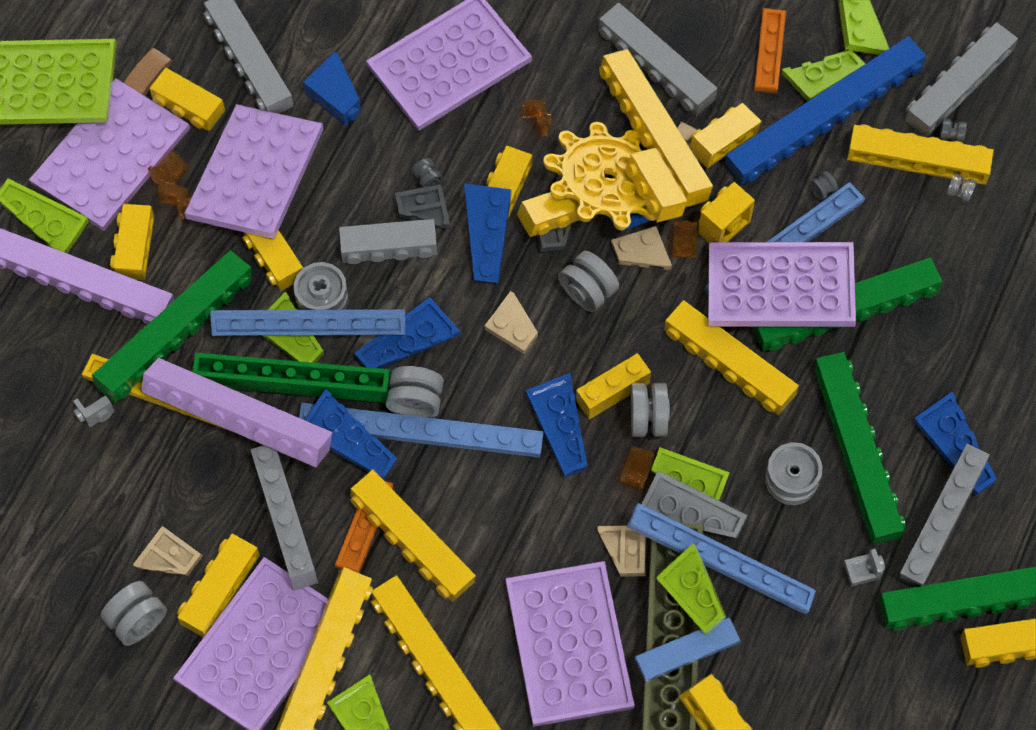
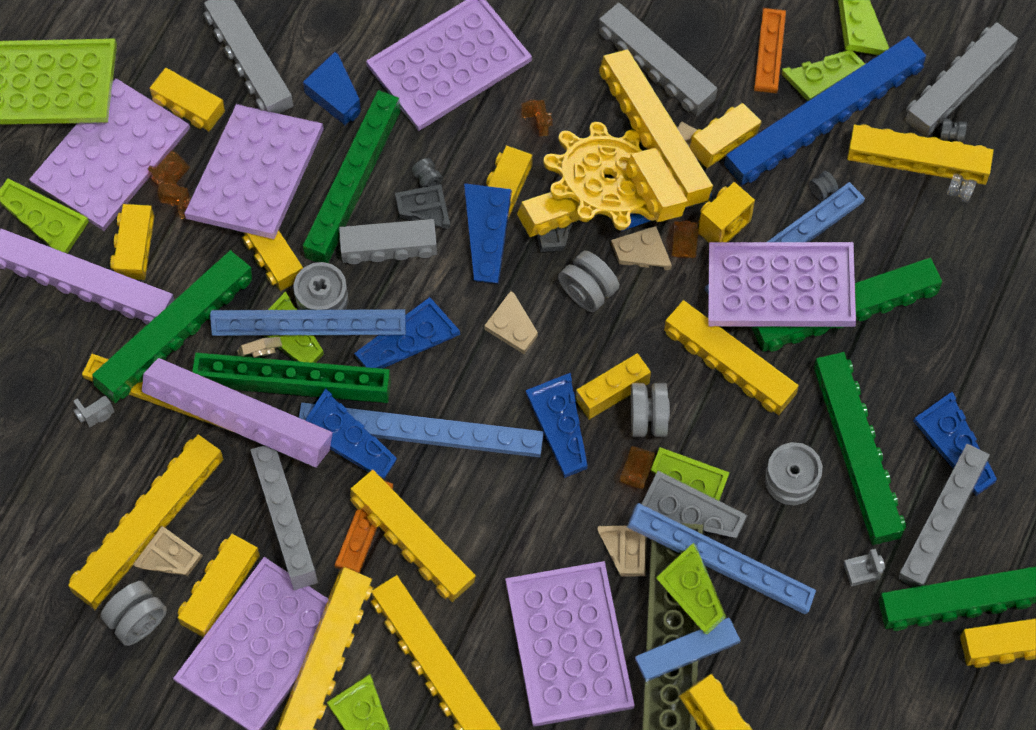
medium nougat slope [124,48,173,96] -> none
light grey wheel [386,366,444,418] -> none
none -> yellow brick [68,434,224,610]
none -> tan wing [237,337,282,358]
none -> green brick [303,90,401,263]

